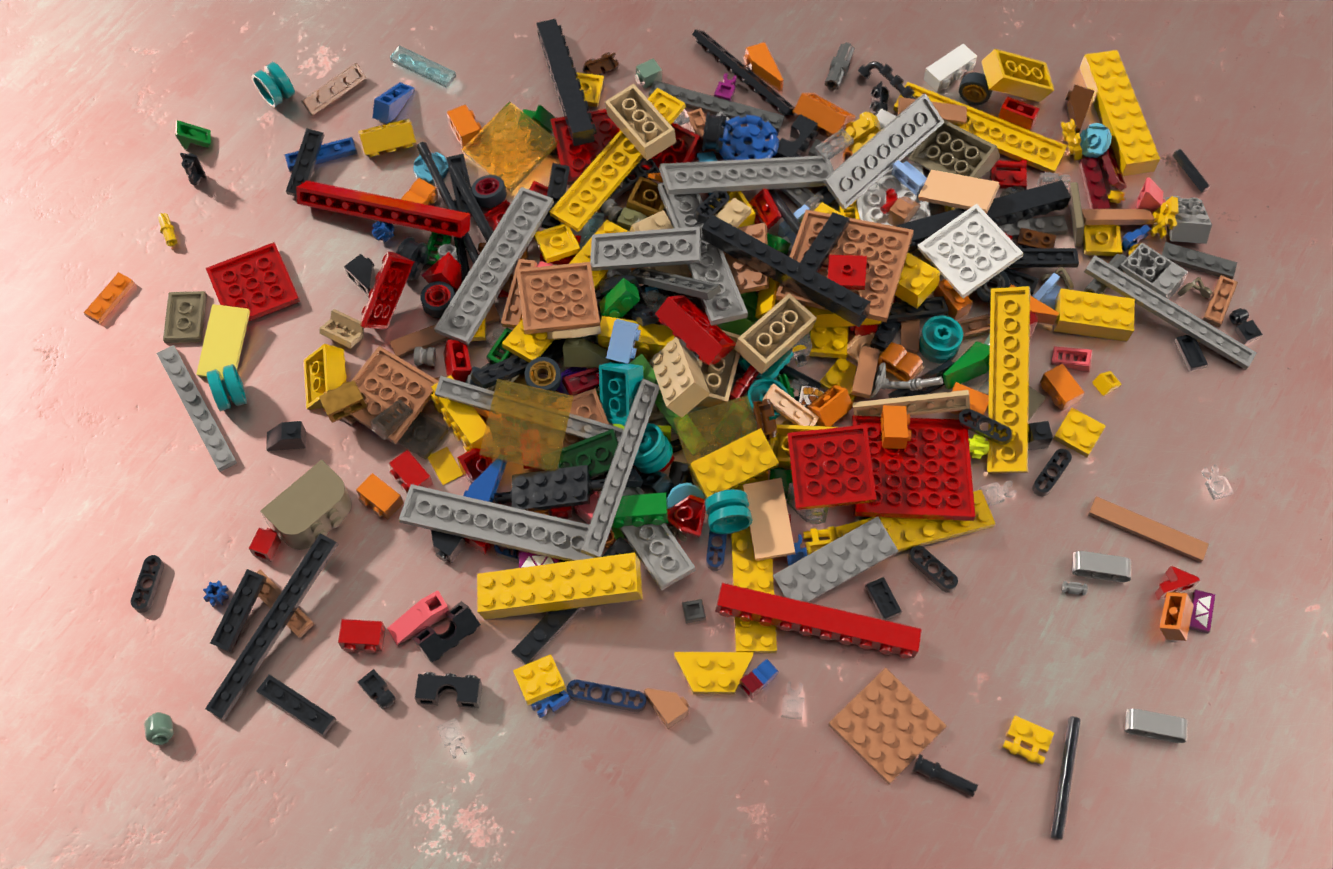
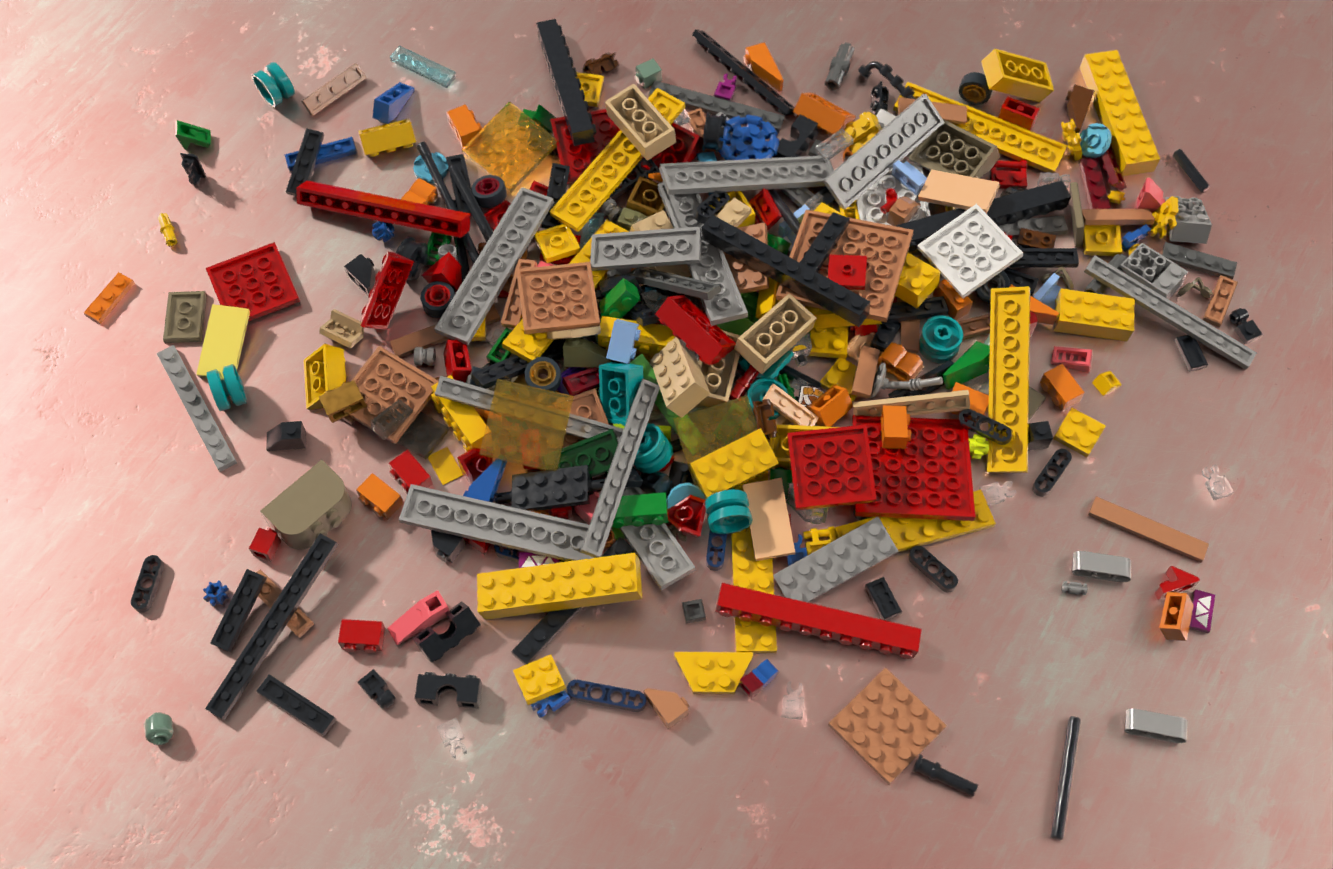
white brick [923,44,977,92] -> none
yellow plate [1002,715,1054,765] -> none

